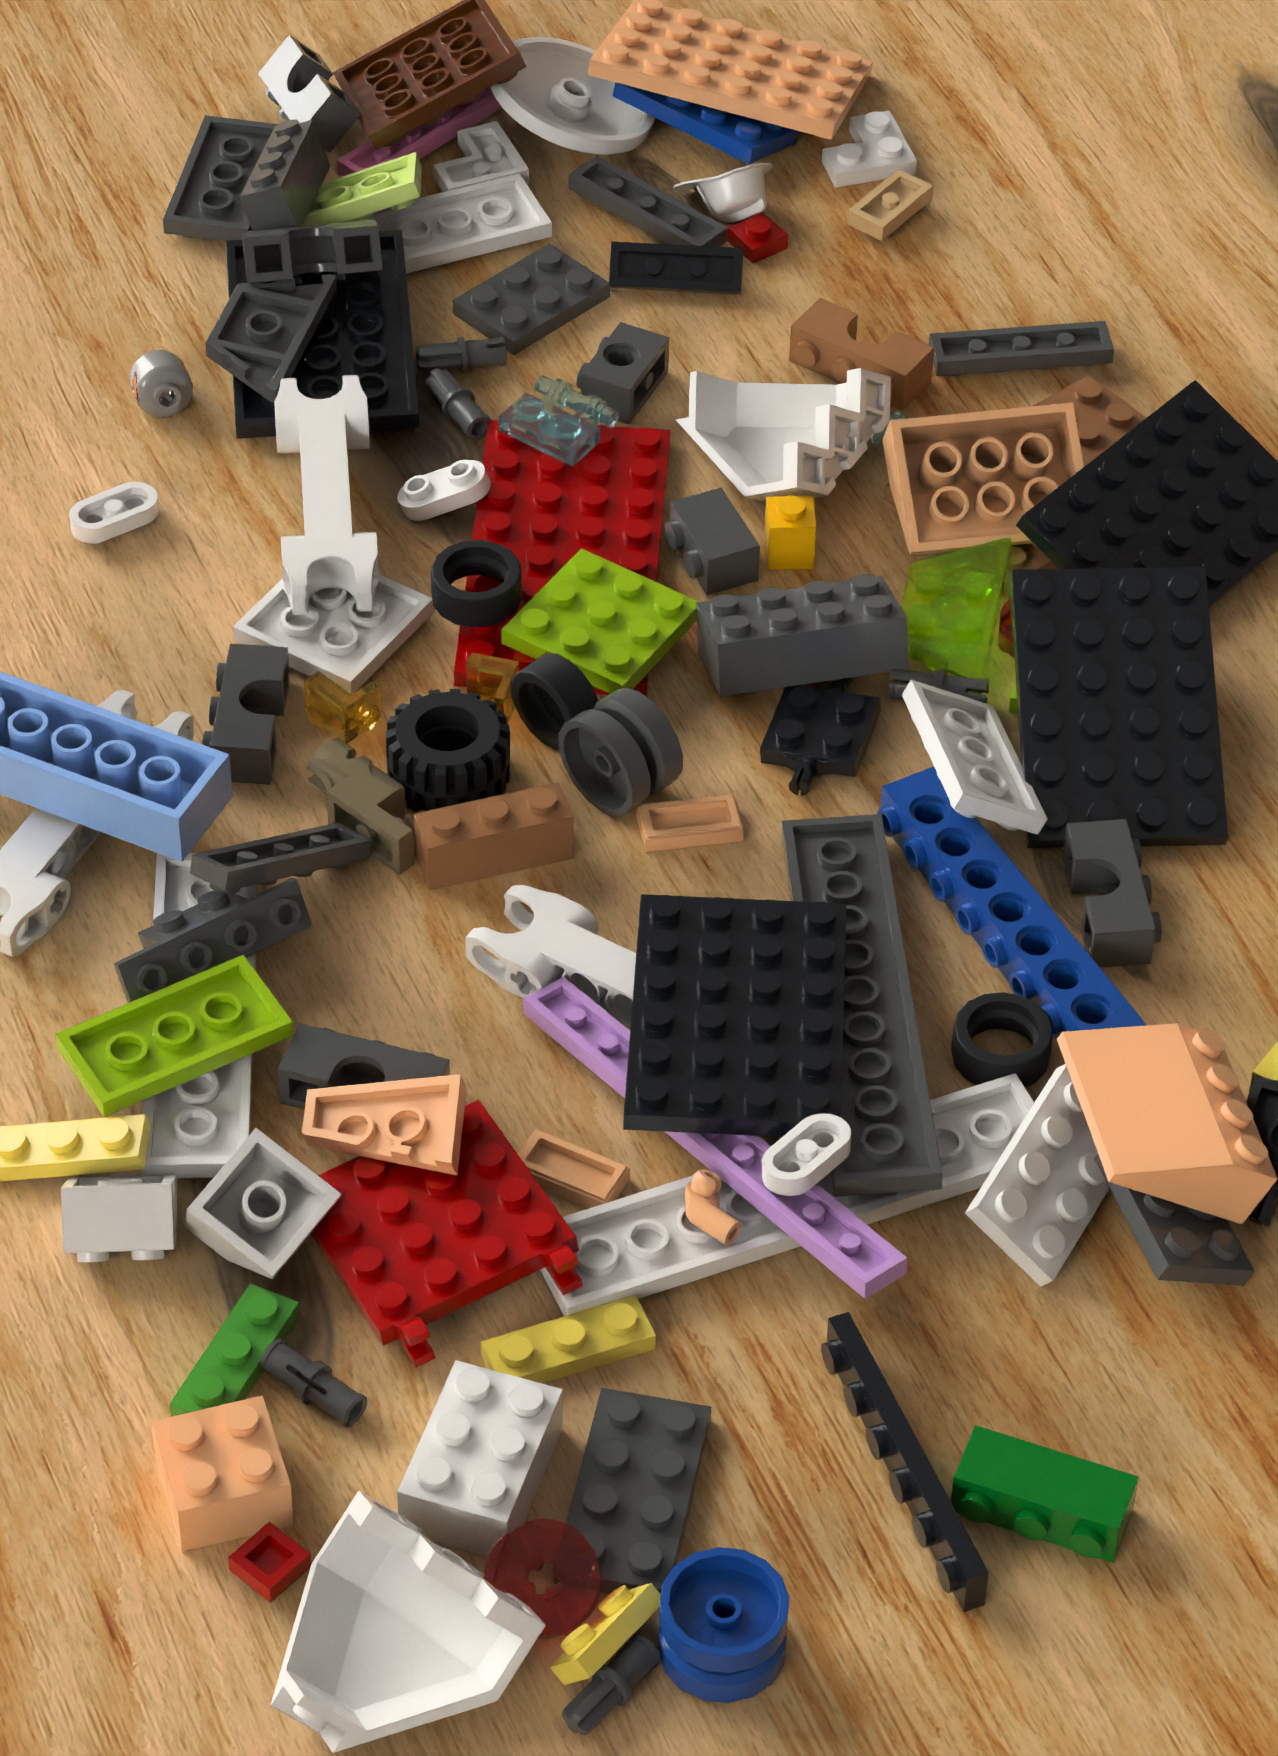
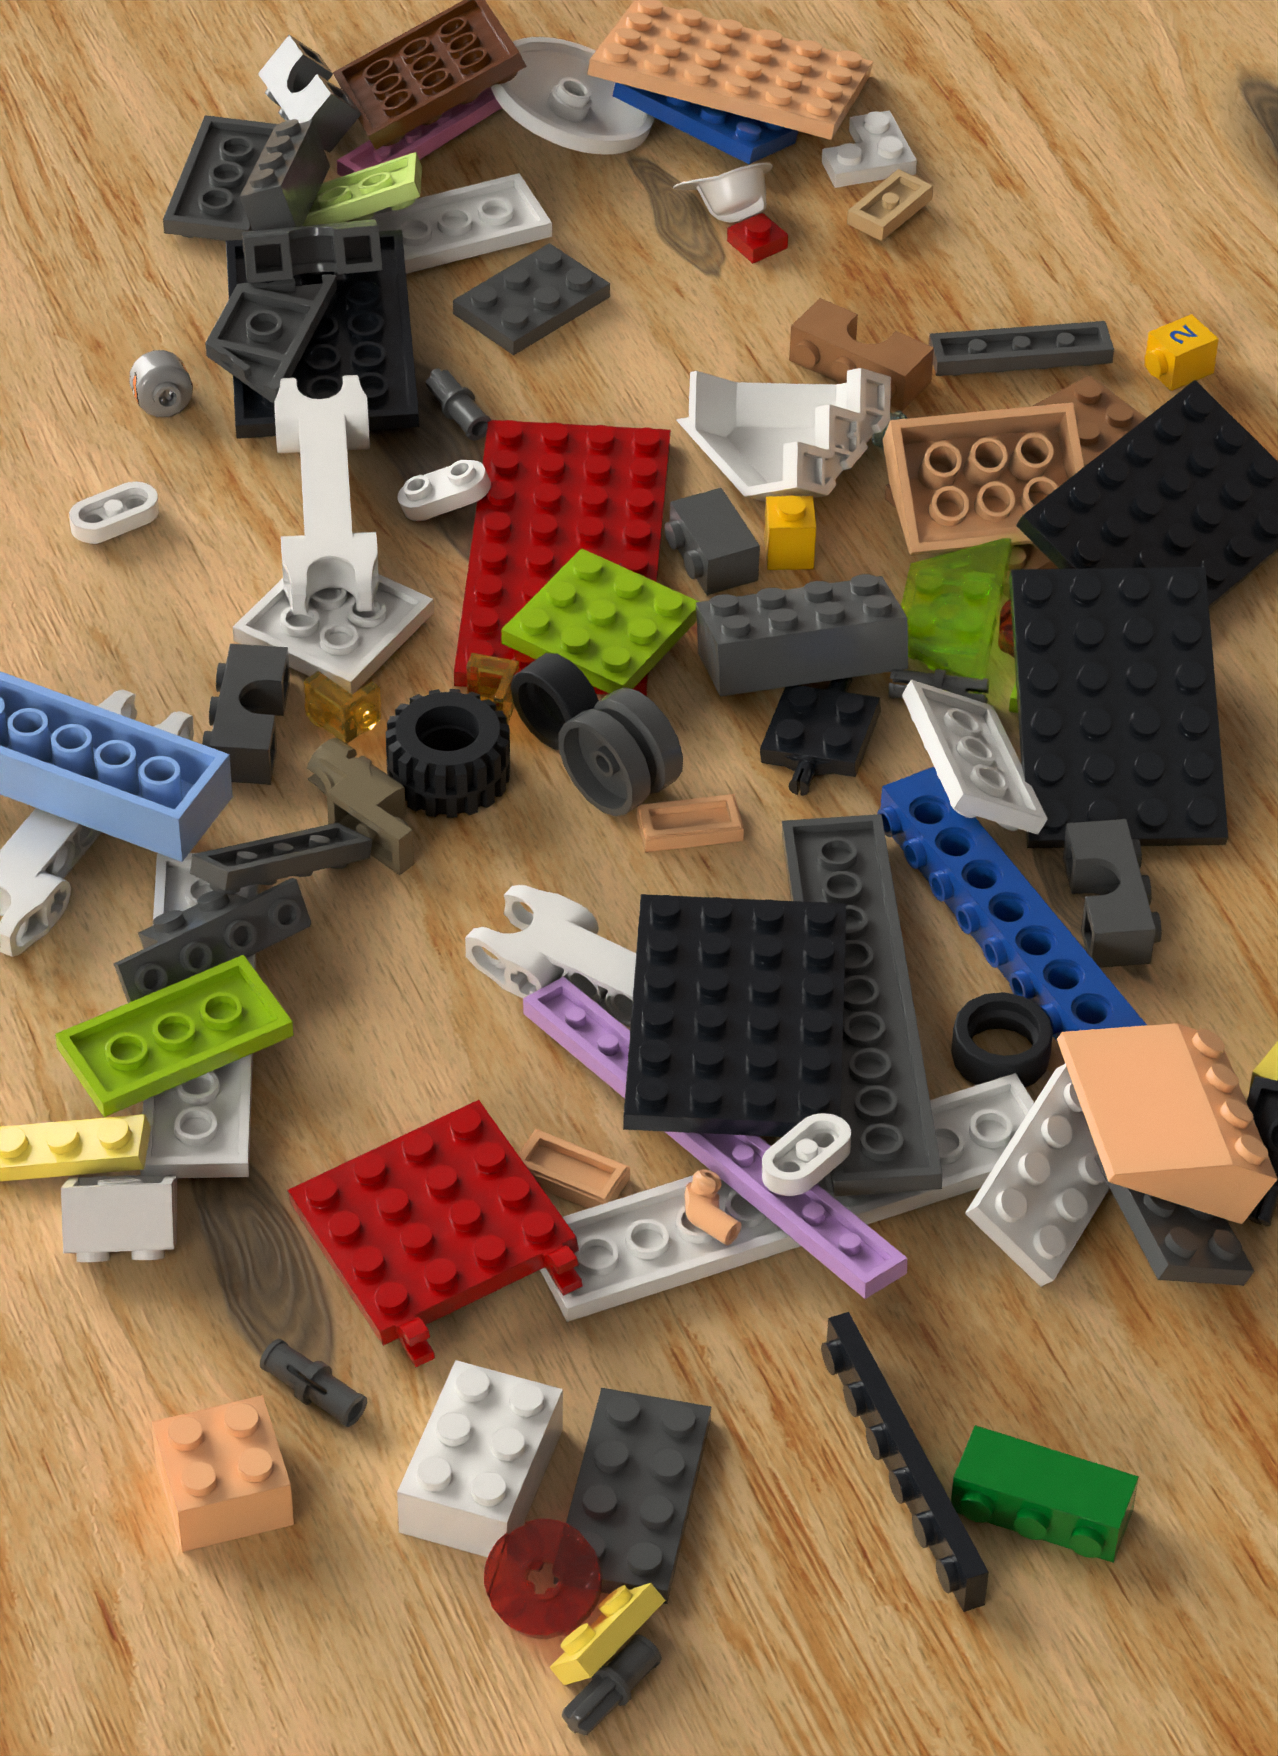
bright green plate [170,1283,300,1417] -> none
white slope [184,1128,342,1279] -> none
red plate [228,1521,311,1603] -> none
white panel [271,1490,546,1753] -> none
dark grey arch [278,1023,450,1109] -> none
light nougat wing [301,1074,467,1175] -> none
medium nougat brick [414,782,574,890] -> none
dark grey axle [415,337,507,373] -> none
black tyre [431,540,522,628] -> none
white plate [433,121,529,192] -> none
light yellow plate [481,1295,656,1384] -> none
clear light blue plate [498,375,619,466] -> none
dark grey plate [569,155,728,247] -> none
dark grey brick [576,322,669,424] -> none
black plate [609,241,743,295] -> none
blue wheel [658,1547,789,1703] -> none
none -> yellow brick [1144,314,1219,391]

